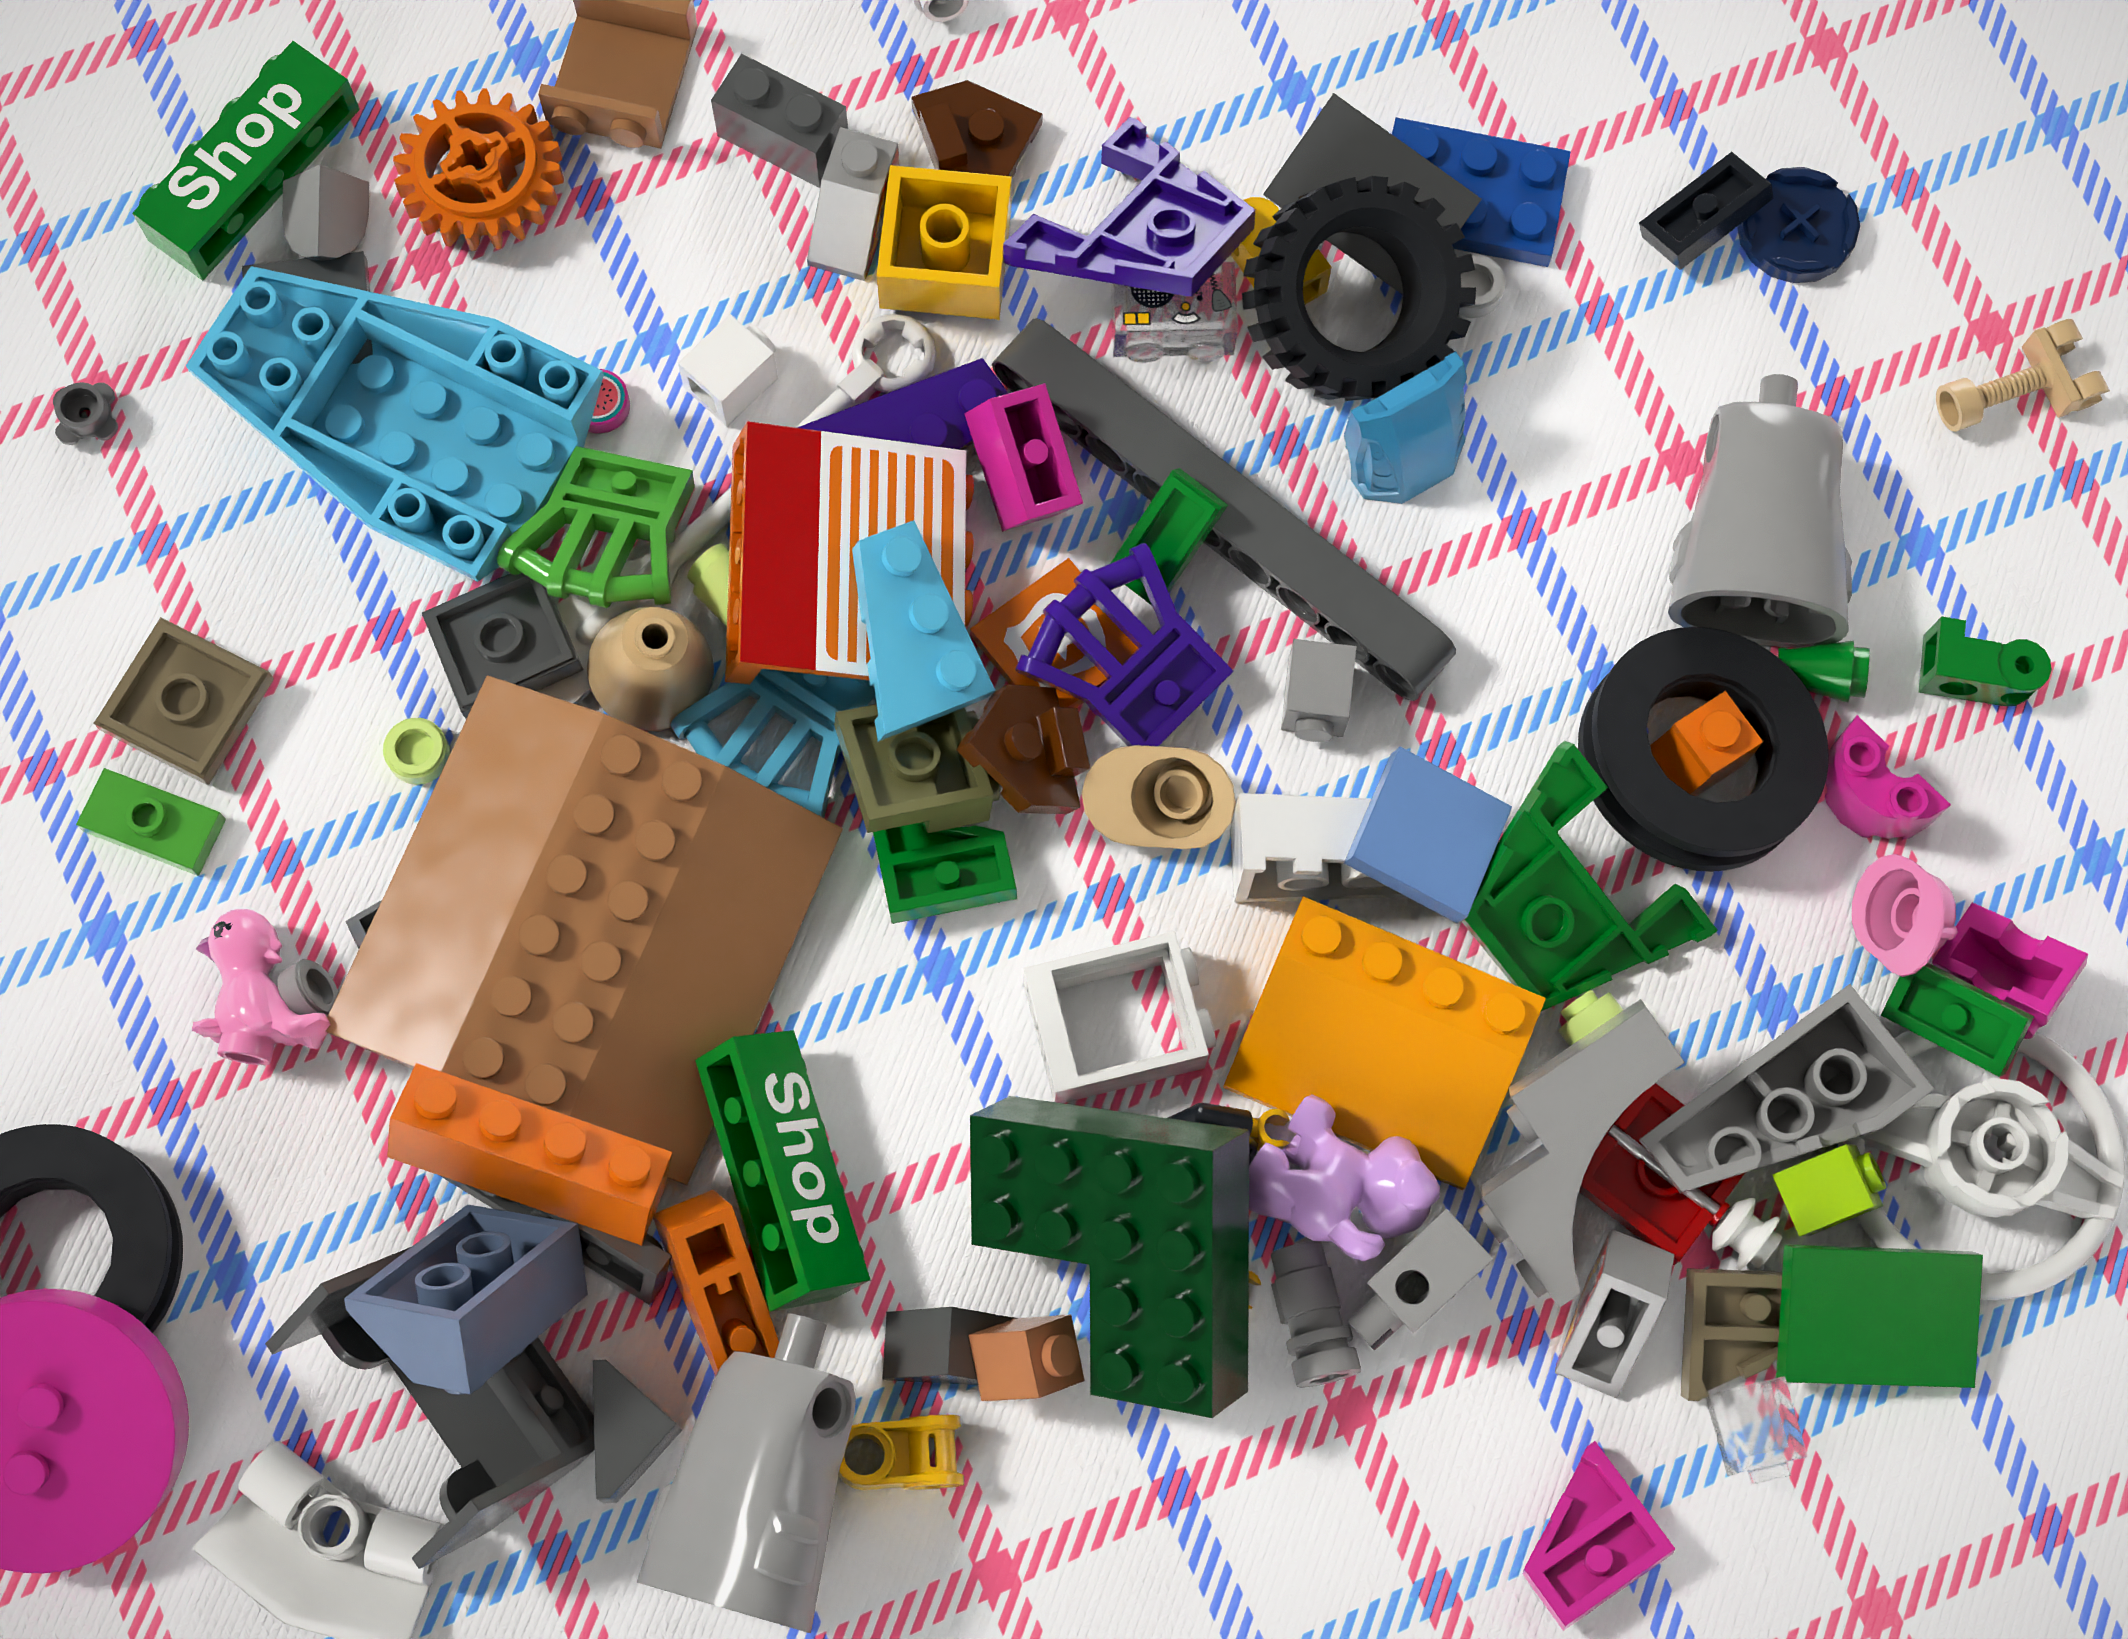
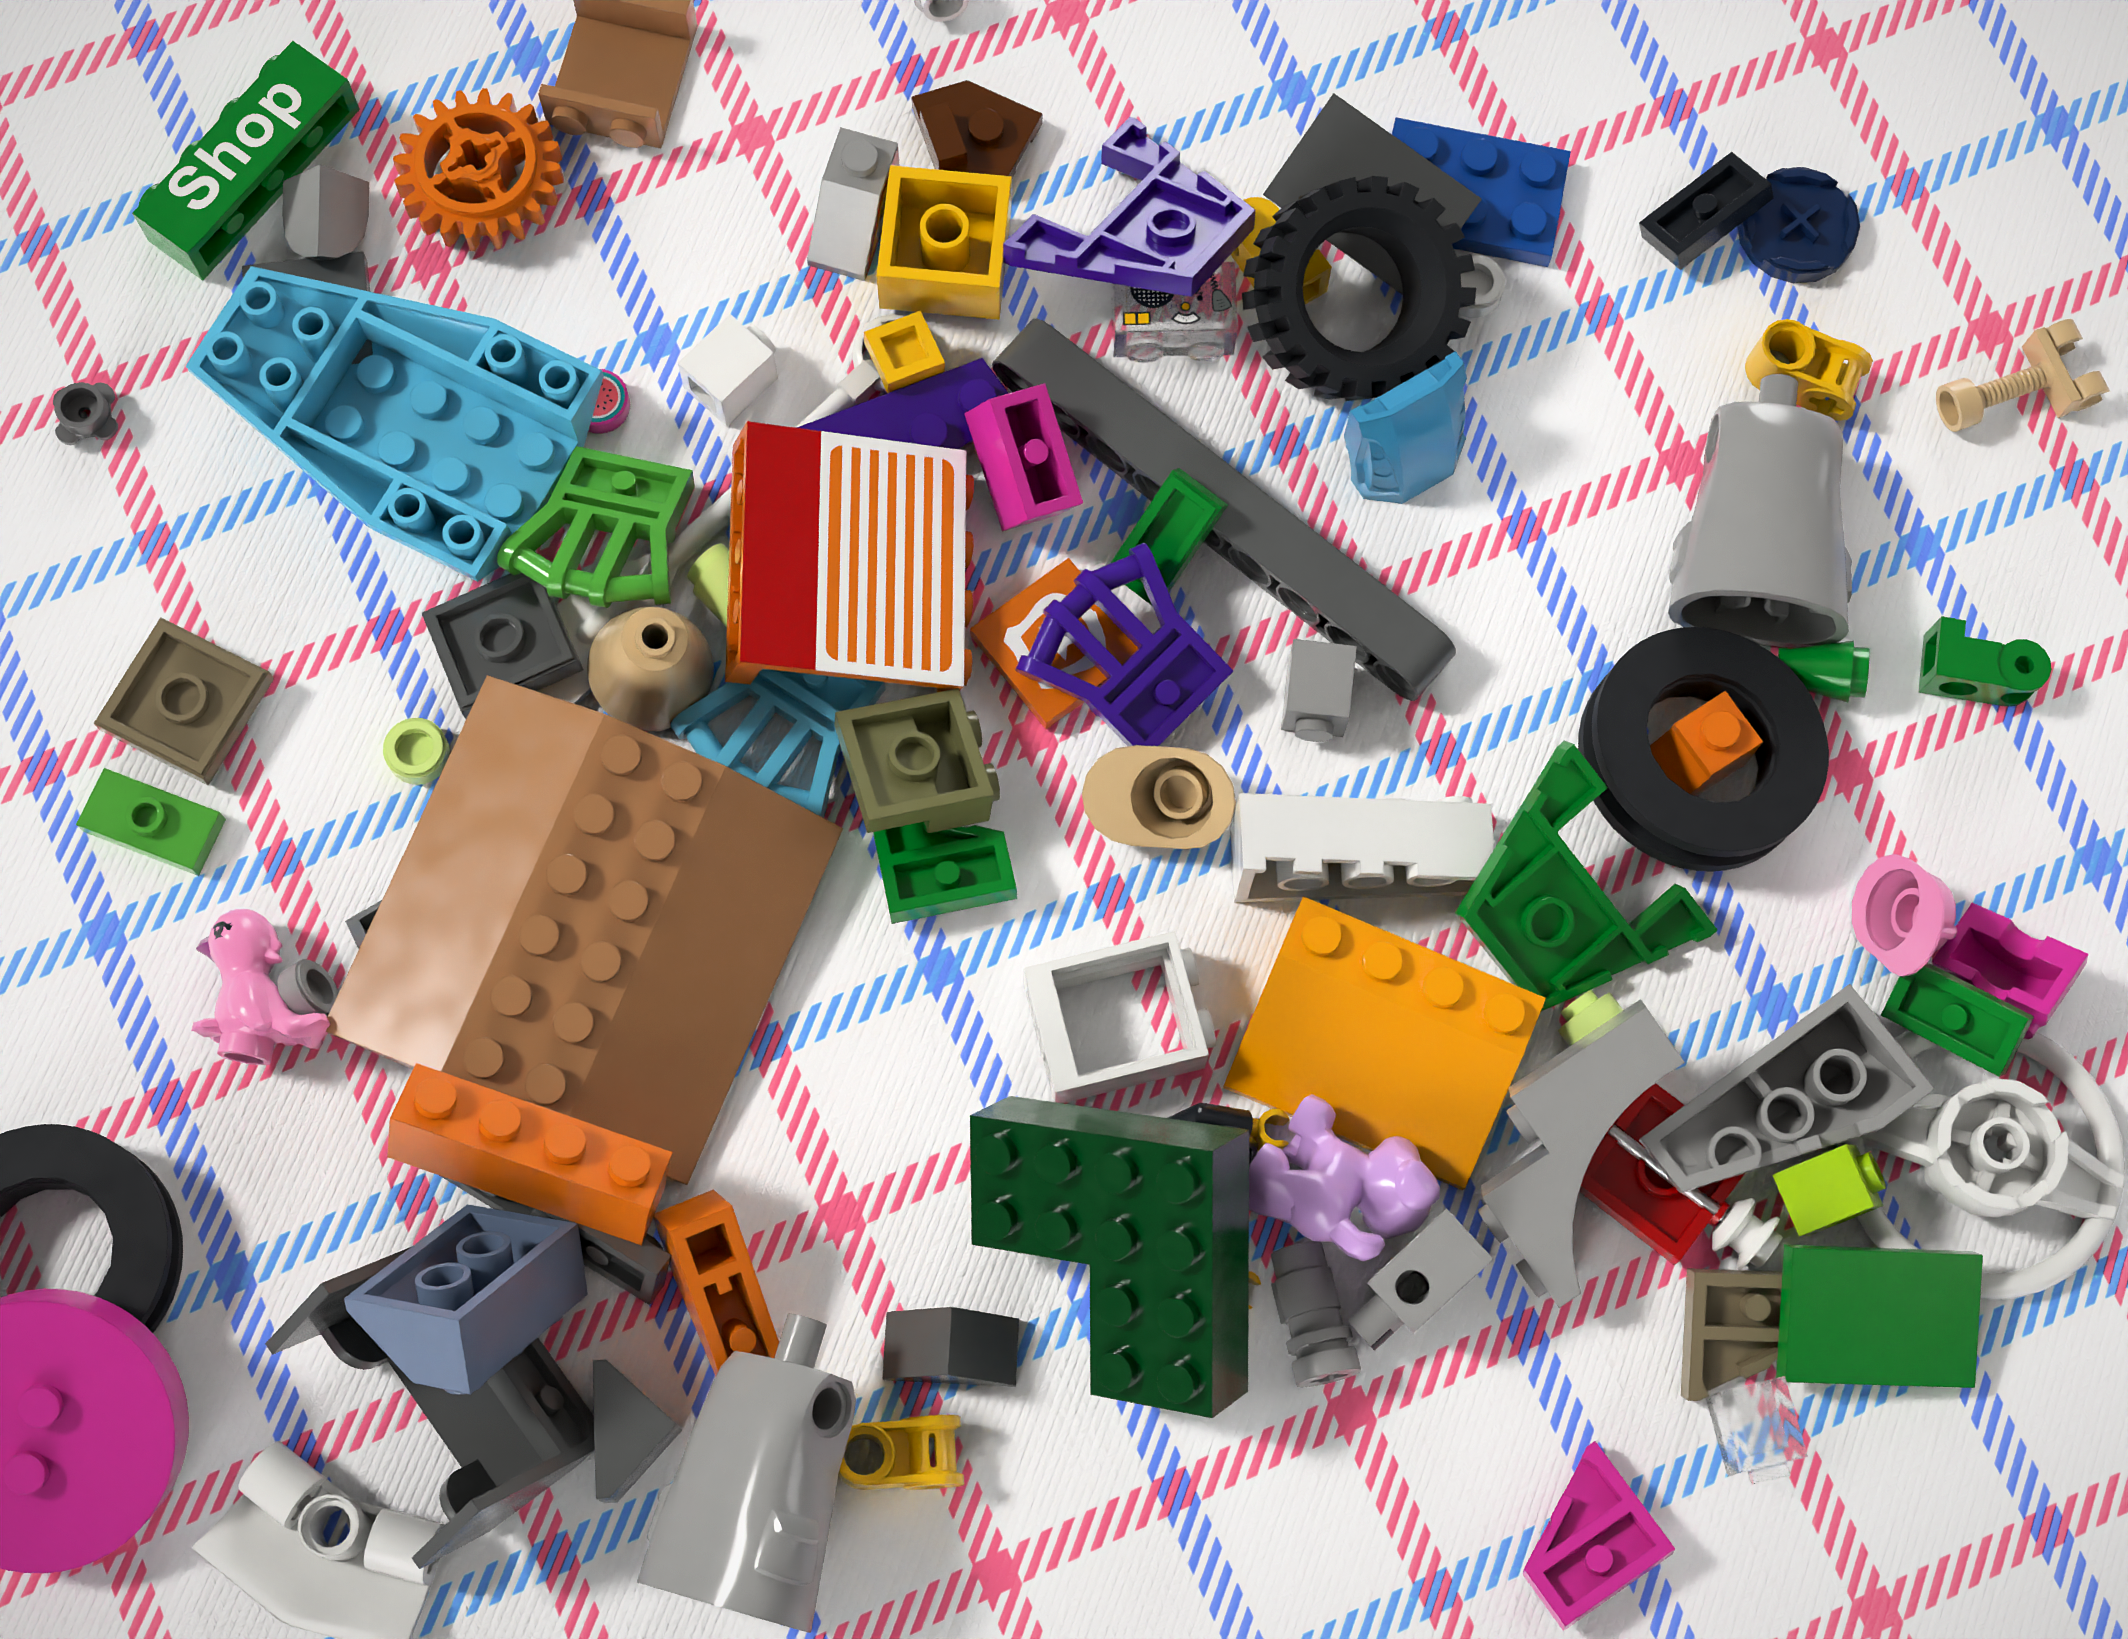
green brick [695,1030,870,1312] -> none
dark grey brick [711,53,848,188] -> none
medium azure wing [852,520,996,742] -> none
reddish brown plate [956,684,1091,815] -> none
nougat brick [968,1314,1085,1401] -> none
medium blue tile [1344,747,1512,923] -> none
light grey slope [1555,1229,1674,1399] -> none
dark pink cylinder [1825,715,1951,840] -> none
none -> yellow plate [864,310,945,393]
none -> yellow piece [1745,319,1873,421]

